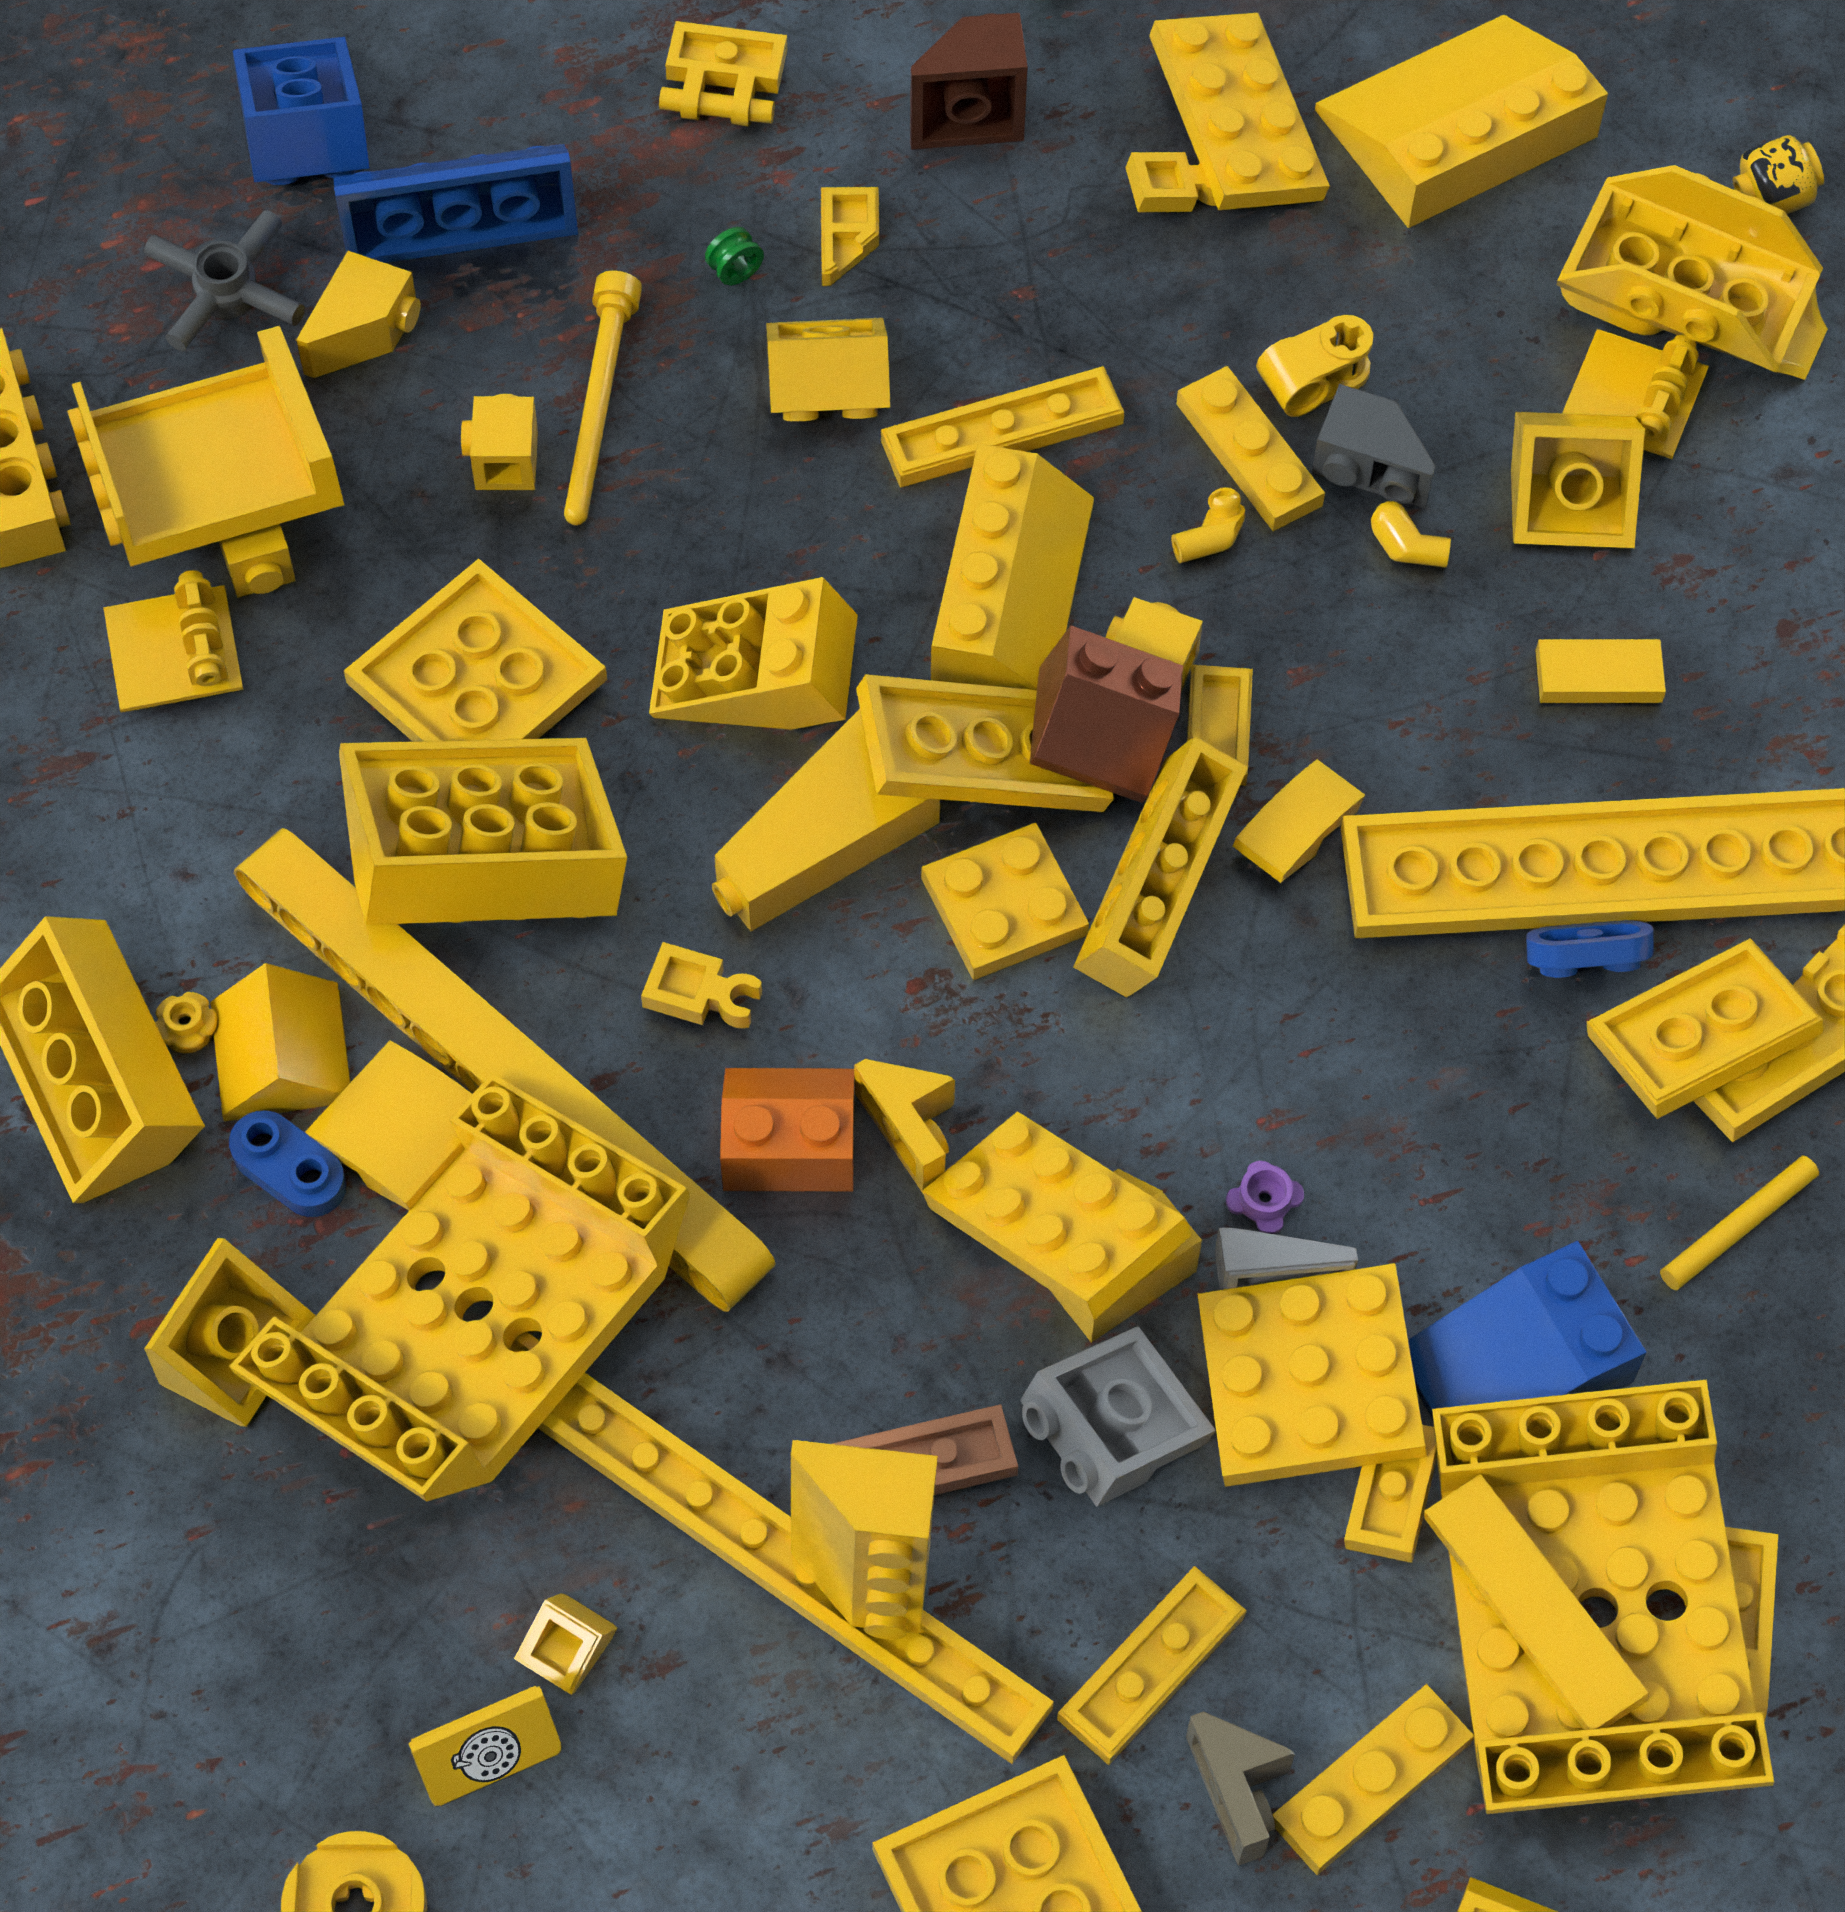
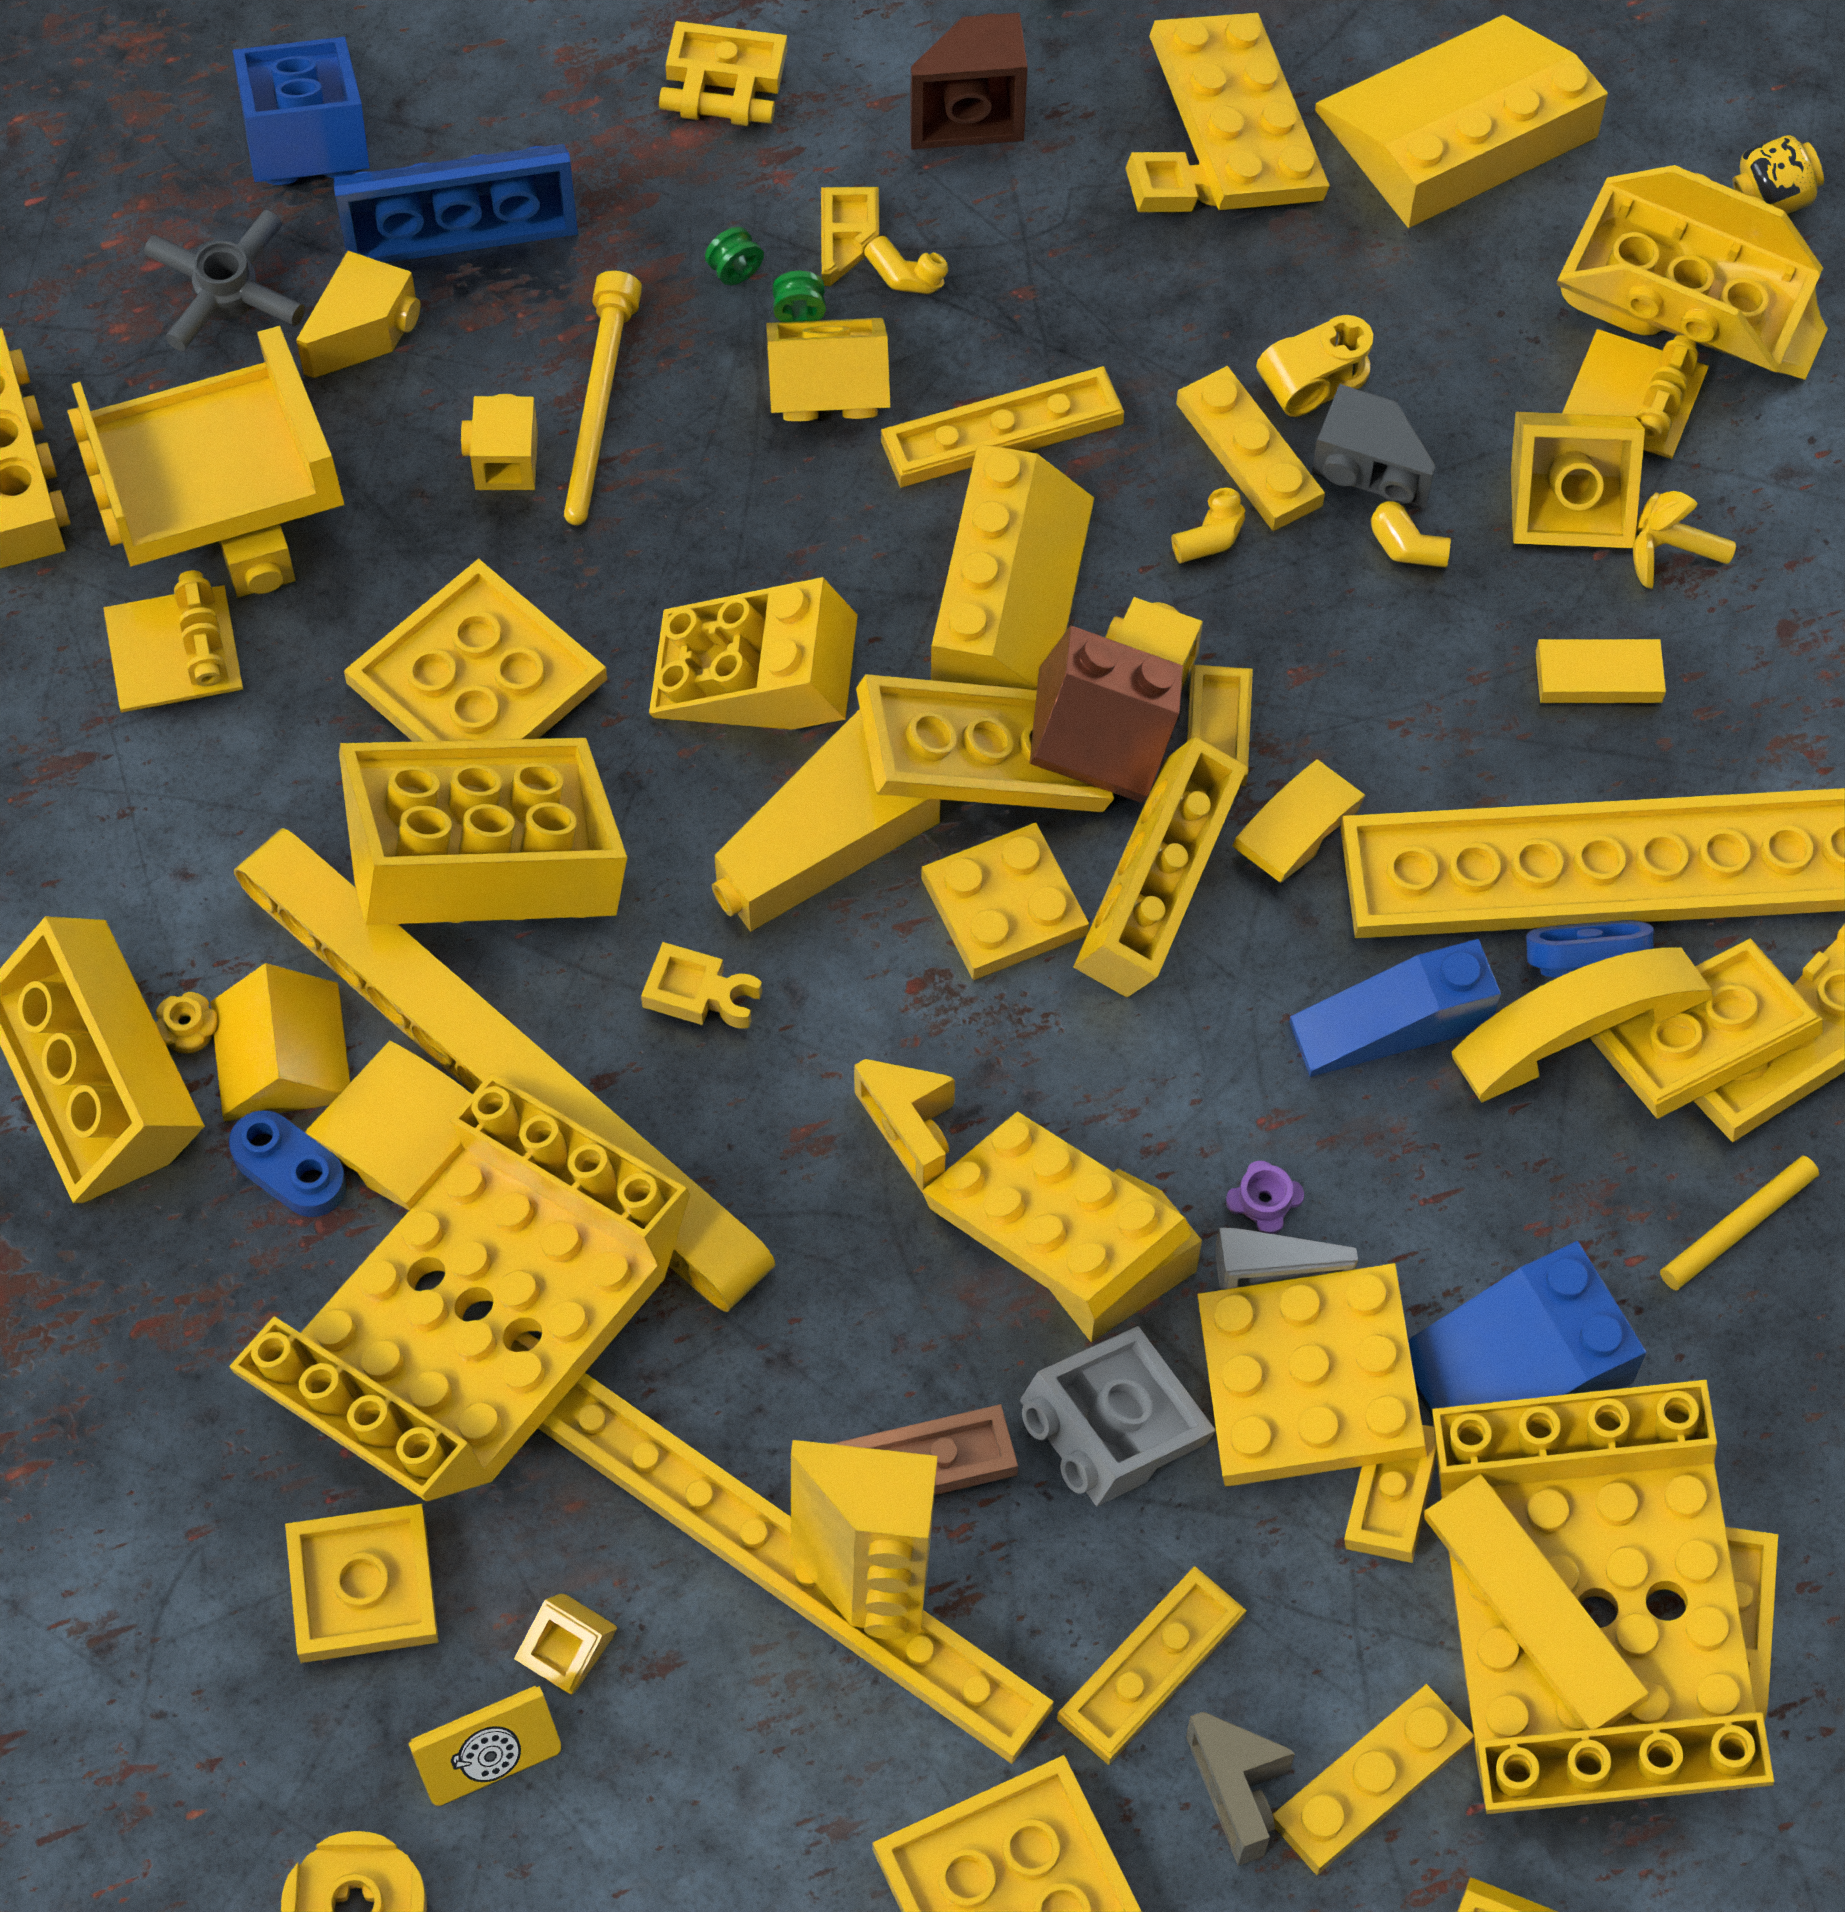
yellow slope [144,1238,316,1427] -> none
orange slope [720,1068,854,1192] -> none
none -> yellow plate [285,1504,439,1663]
none -> green bush [772,270,826,322]
none -> yellow arm [864,236,948,294]
none -> blue slope [1289,939,1501,1077]
none -> yellow slope [1451,947,1713,1103]
none -> yellow plant [1633,491,1736,589]

